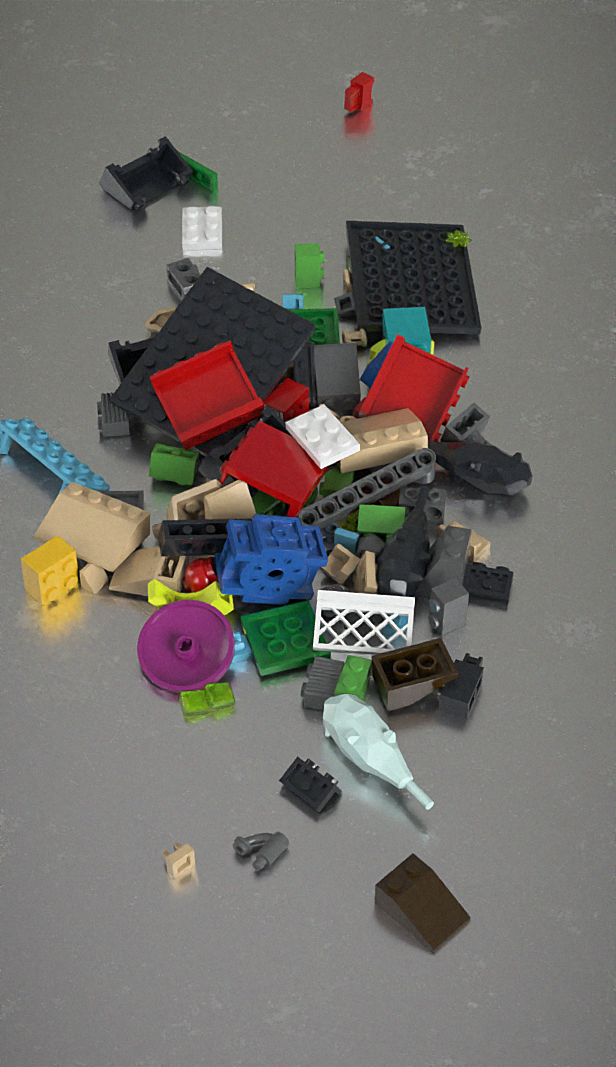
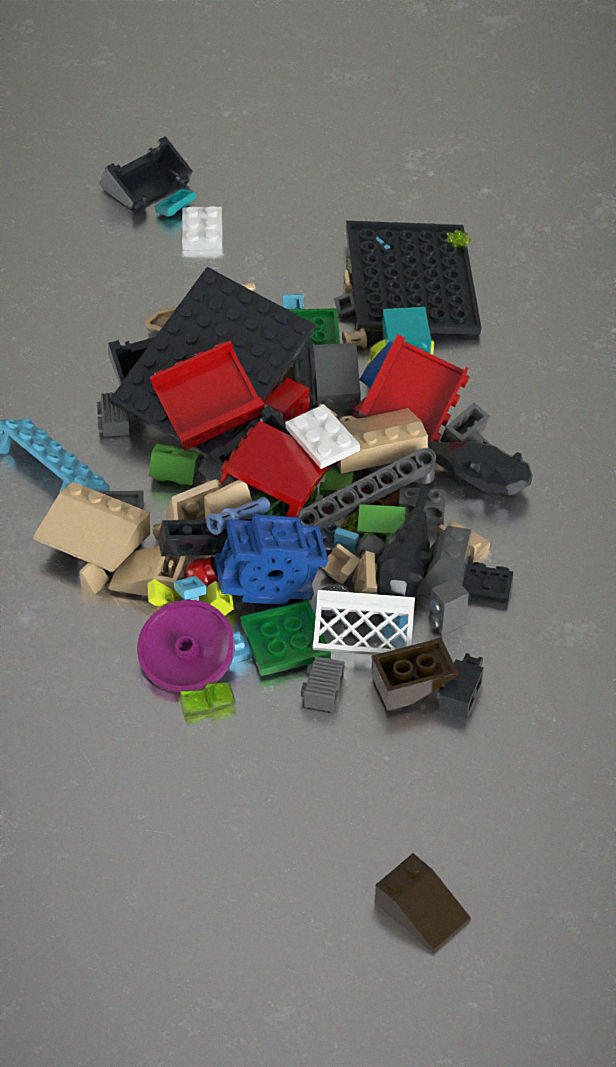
yellow piece [20,535,80,606] -> none
tan tile [162,842,195,879] -> none
dark grey brick [166,258,201,300] -> none
green tile [178,151,218,192] -> none
dark grey plant [232,832,290,871] -> none
black bracket [279,756,342,812] -> none
bright green brick [294,243,324,289] -> none
light aqua piece [323,694,434,810] -> none
bright green brick [334,655,372,701] -> none
red piece [344,72,375,112] -> none
none -> teal plate [154,188,196,216]
none -> medium azure tile [174,576,206,601]
none -> medium blue pin [206,497,270,535]

